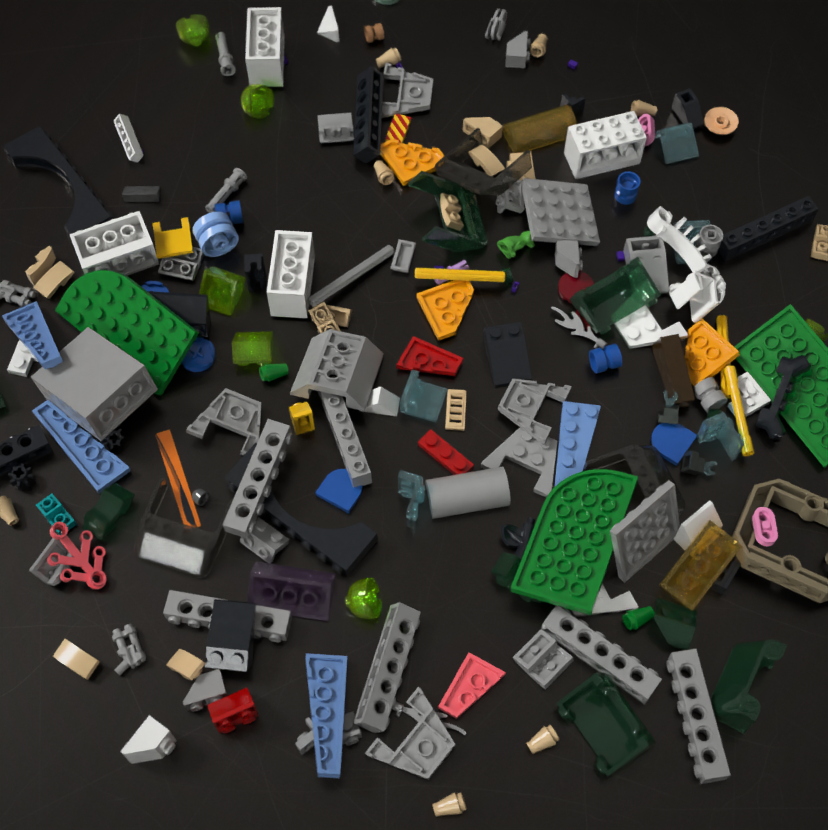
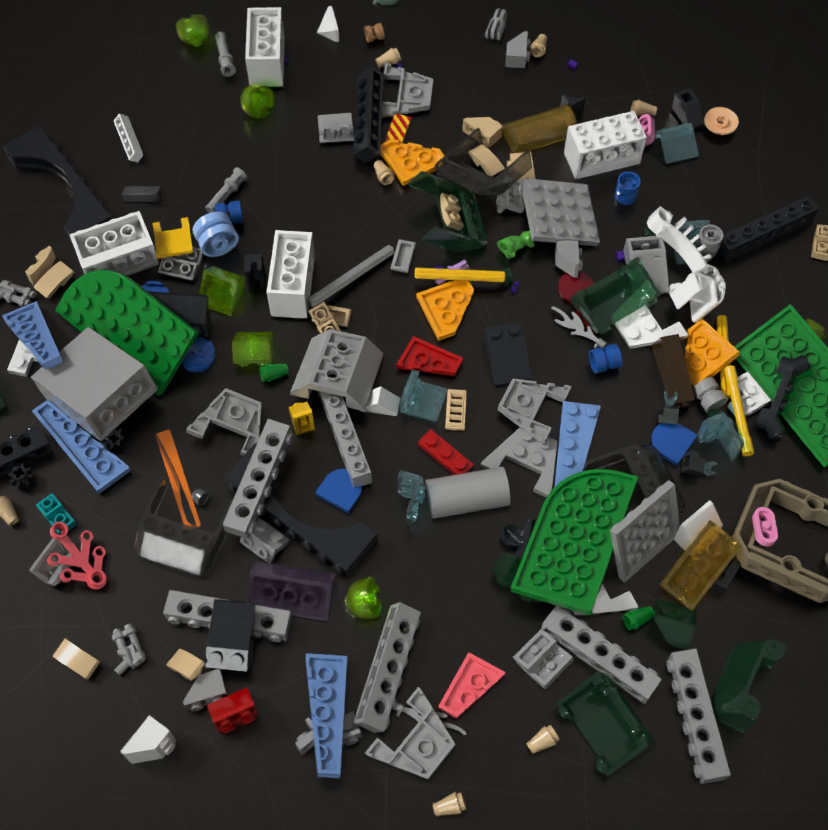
clear green brick [82,483,135,540] -> none

